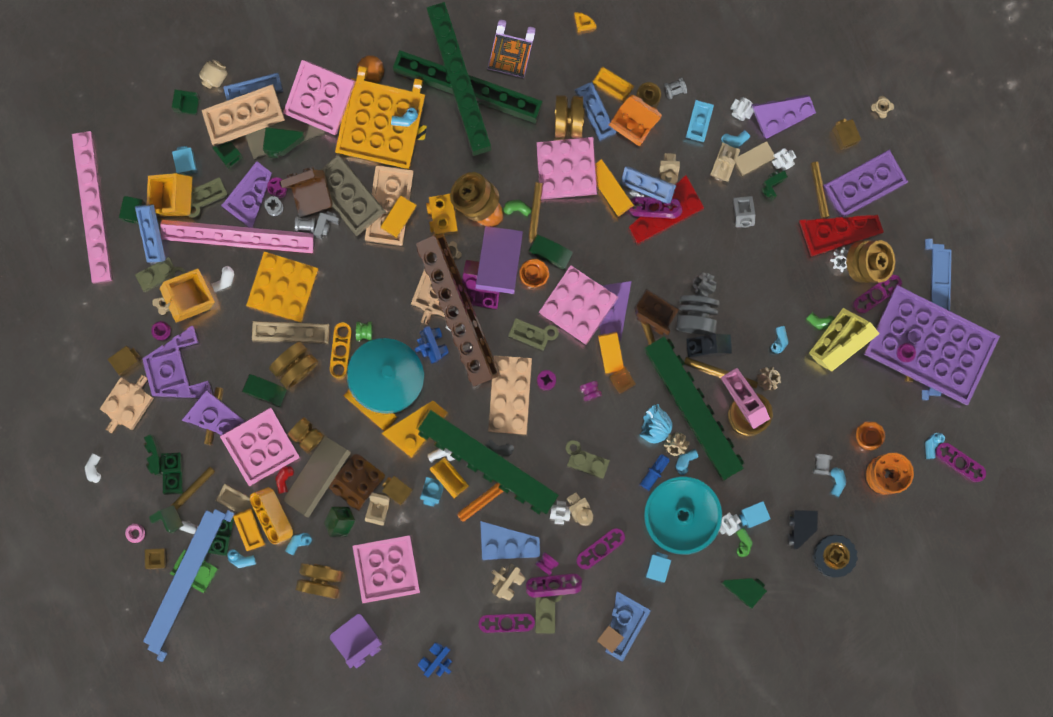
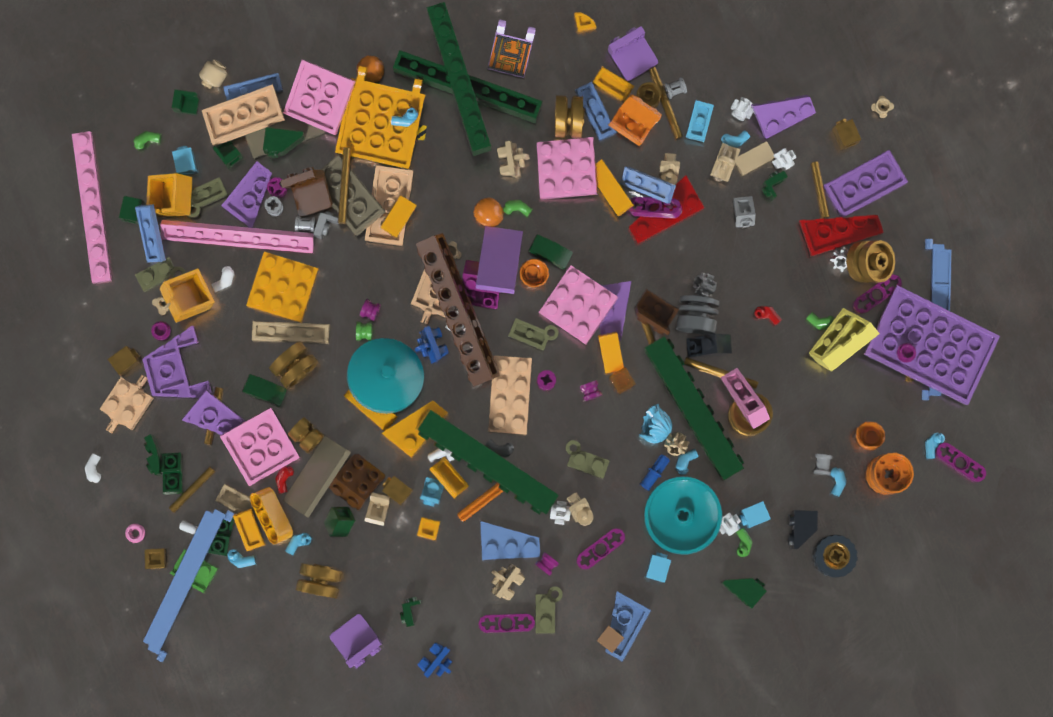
dark green panel [149,505,183,533] -> none
light orange beam [330,322,353,379] -> none
bright pink plate [353,535,420,603] -> none
light orange brick [426,194,458,236] -> none
pearl gold wheel [450,172,500,221] -> none
magenta beam [526,574,582,598] -> none
pearl gold bar [528,182,543,240] -> none
tan gear [757,367,781,391] -> none
medium azure arm [771,326,789,354] -> none
none -> bright green arm [133,131,162,149]
none -> pearl gold bar [338,147,351,224]
none -> magenta wheel [360,299,381,322]
none -> dark green bracket [400,597,422,627]
none -> light orange tile [417,517,440,540]
none -> tan hips [497,141,529,178]
none -> medium lavender bracket [608,26,658,81]
none -> pearl gold bar [649,67,683,139]
none -> red arm [754,306,782,325]

